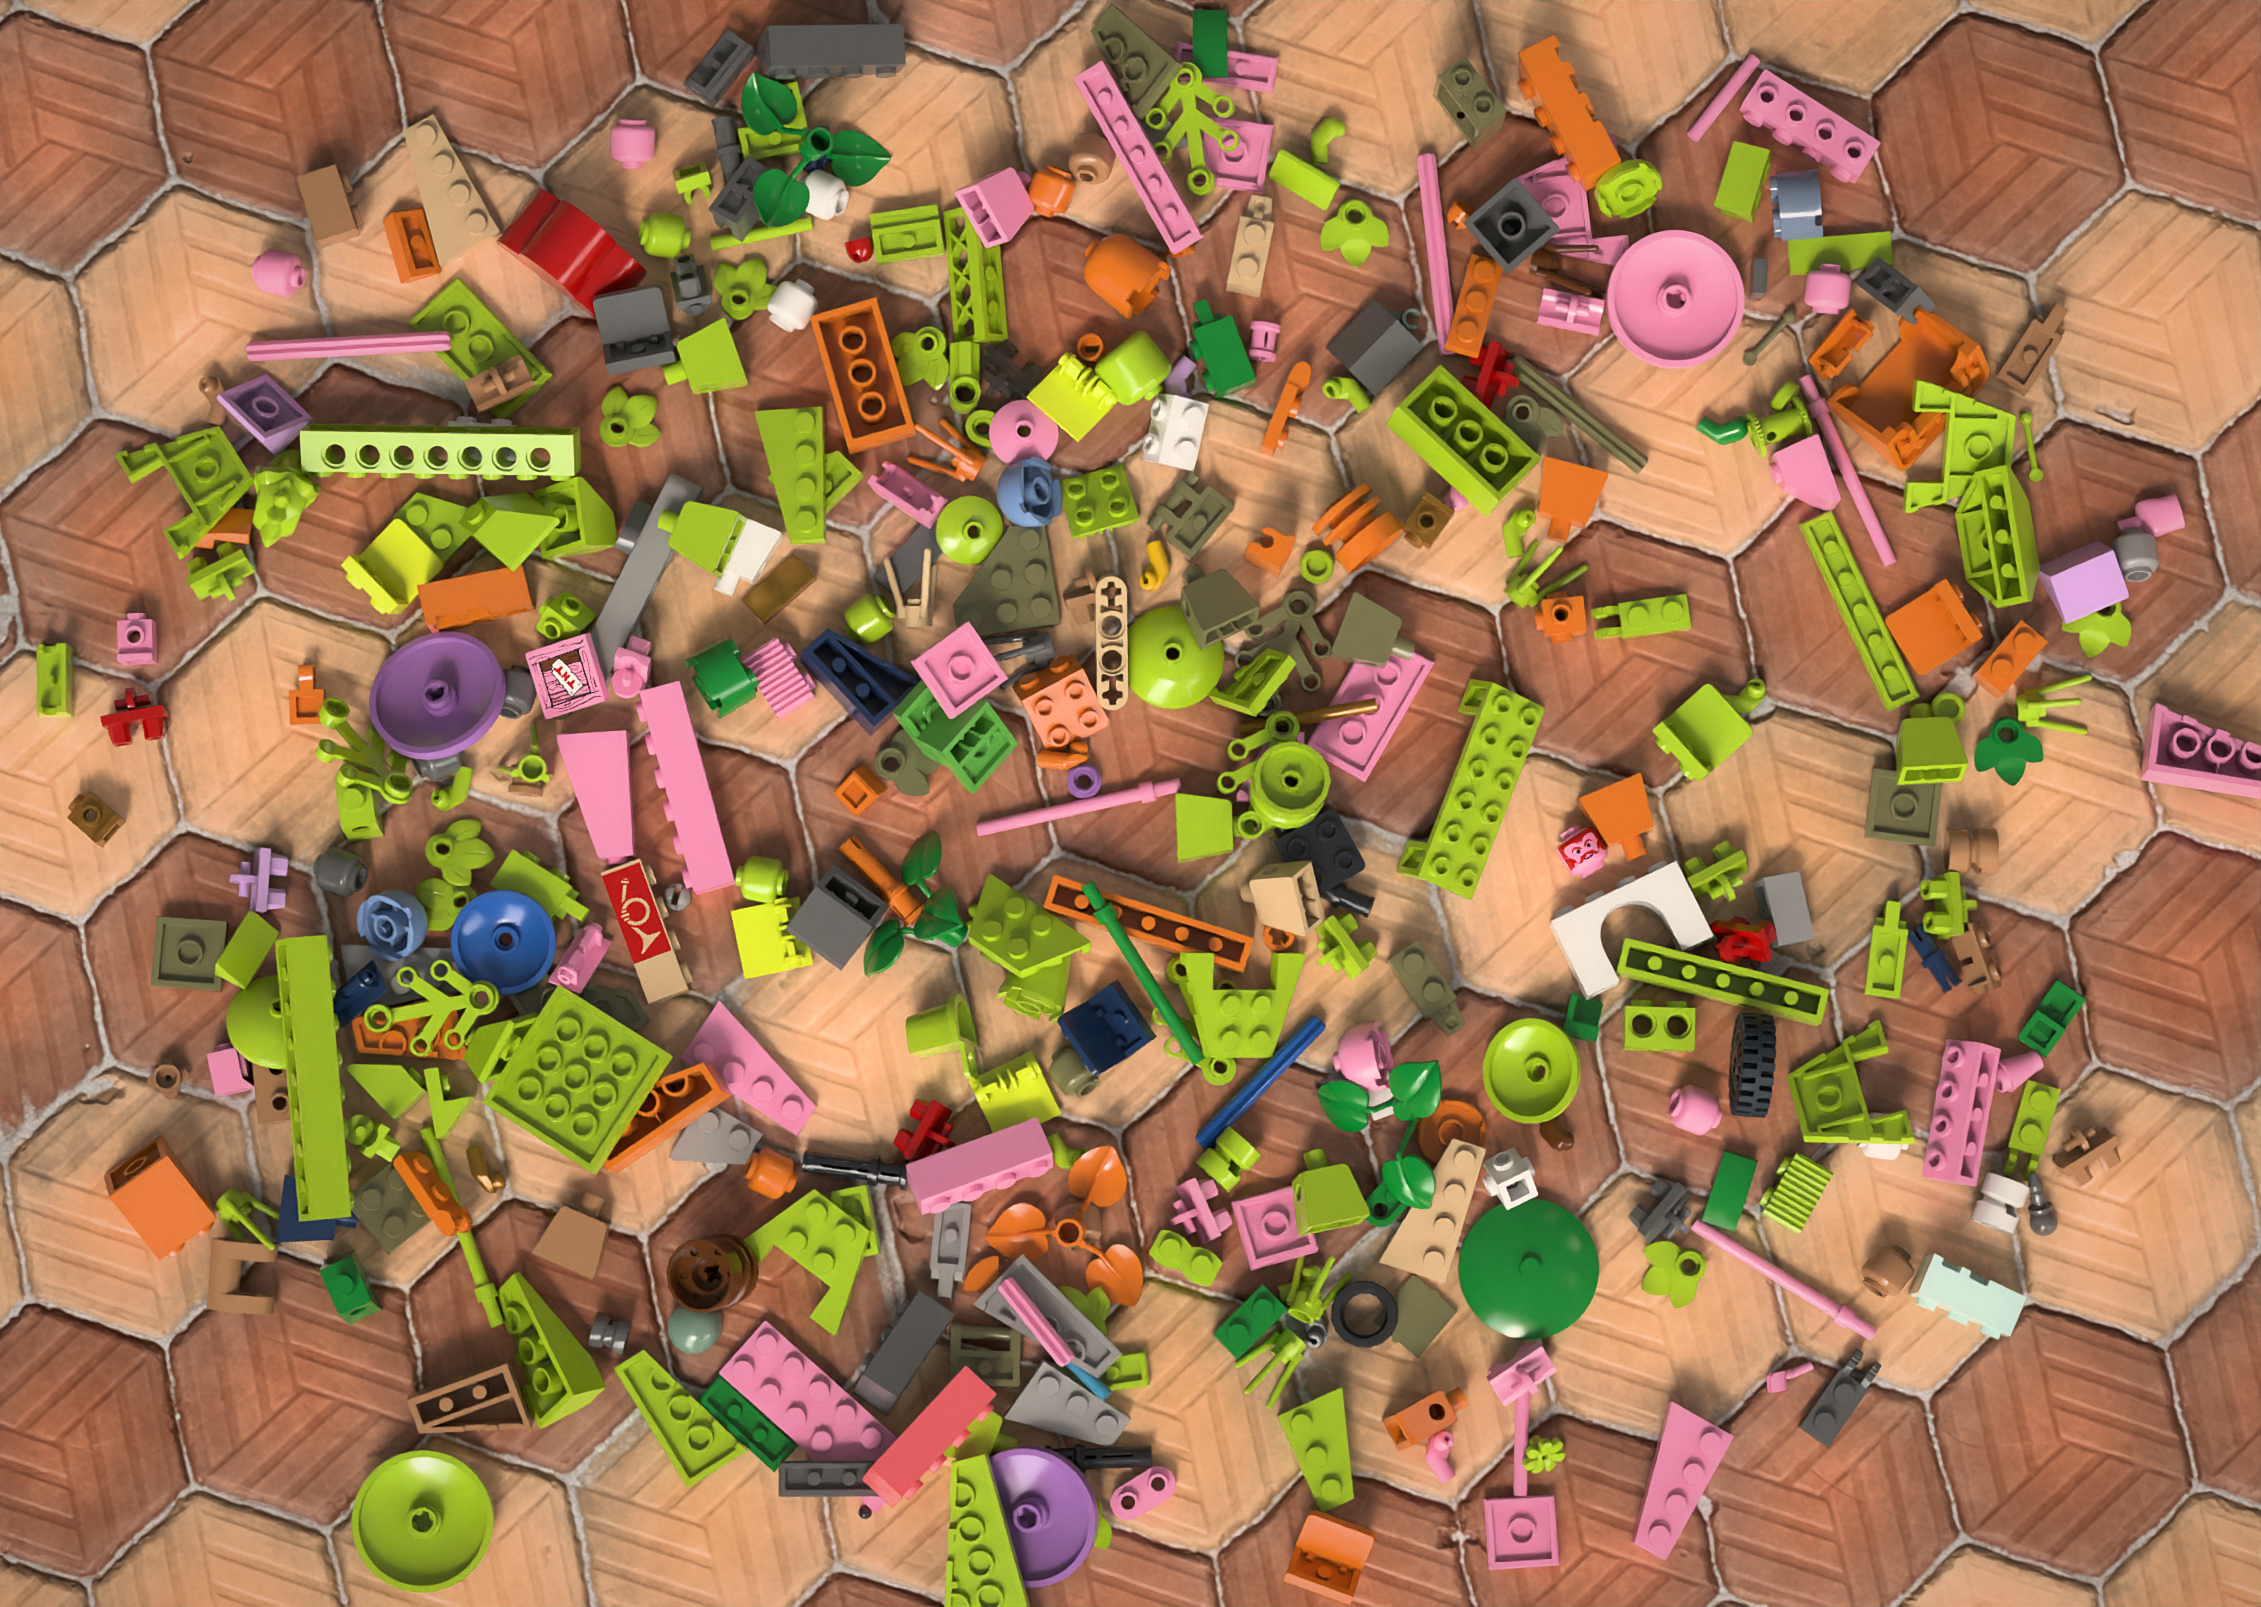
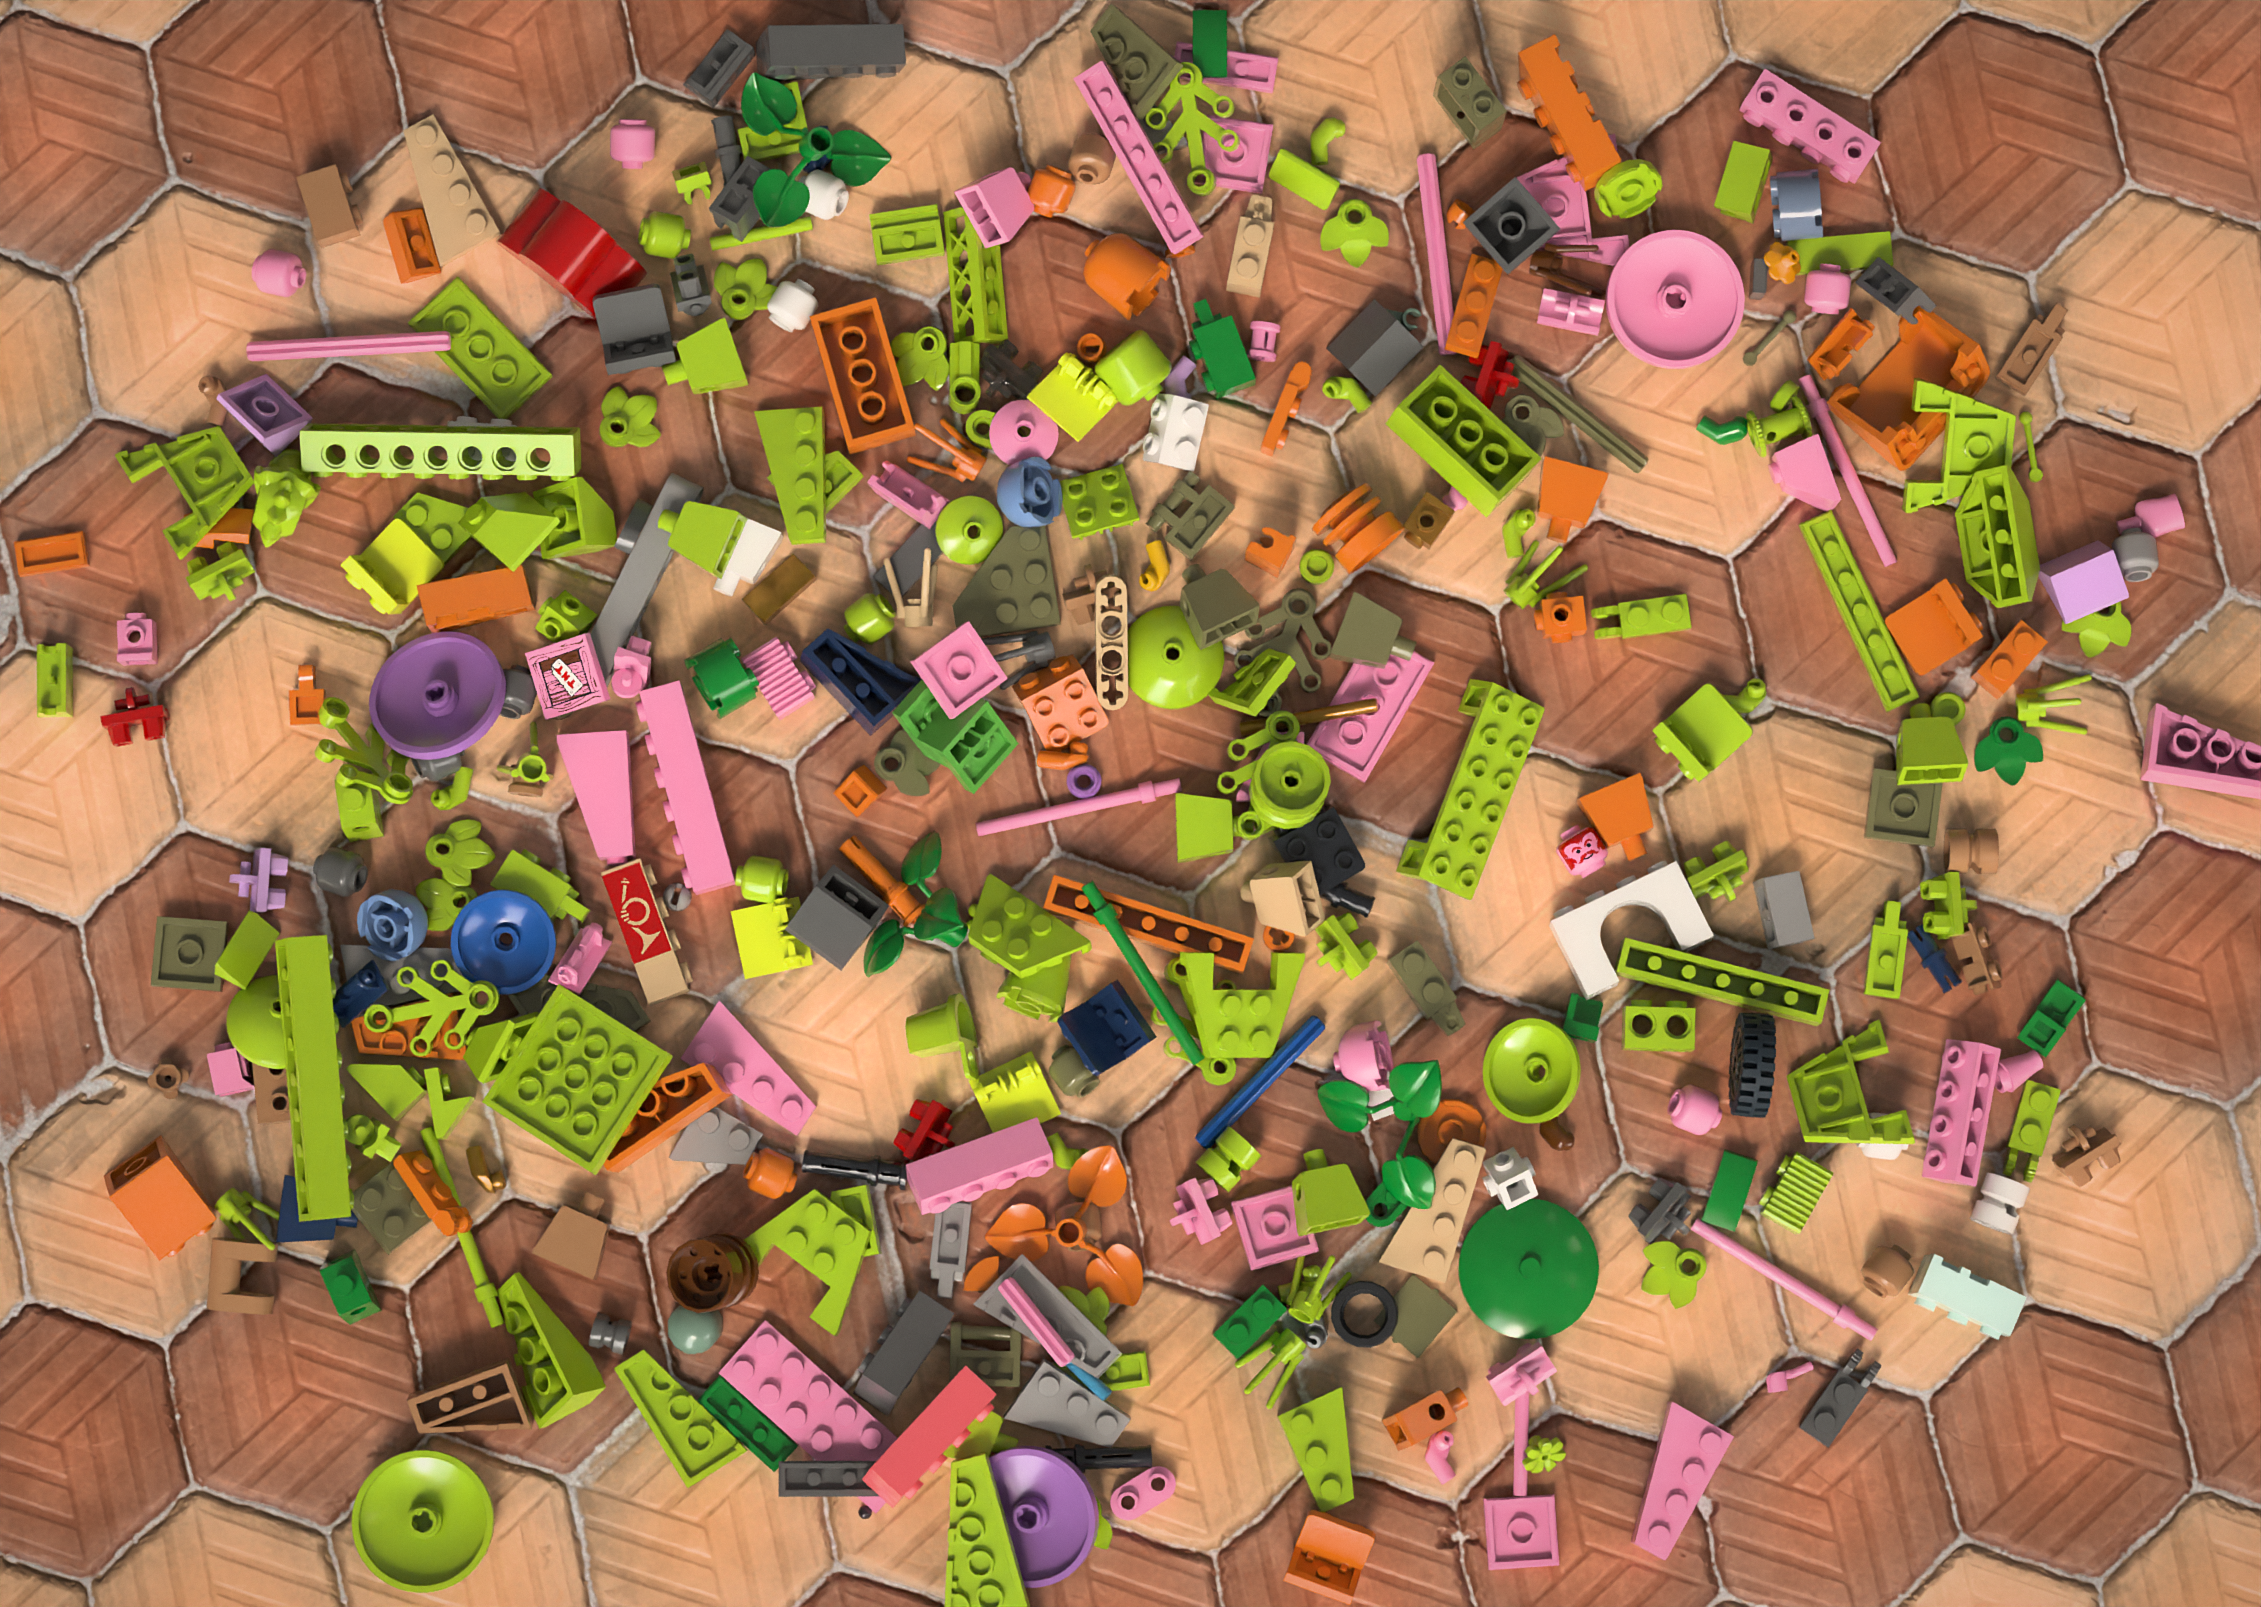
pearl gold brick [67,792,126,848] -> none
medium nougat hips [464,354,536,414] -> none
red hinge [844,237,874,263] -> none
lime brick [1149,1230,1223,1287] -> none
bright pink bar [1687,54,1760,142] -> none
red hips [1709,916,1777,965] -> none
dark grey bar [2028,1172,2058,1236] -> none
none -> orange tile [14,531,89,577]
none -> light orange plant [1764,242,1801,284]

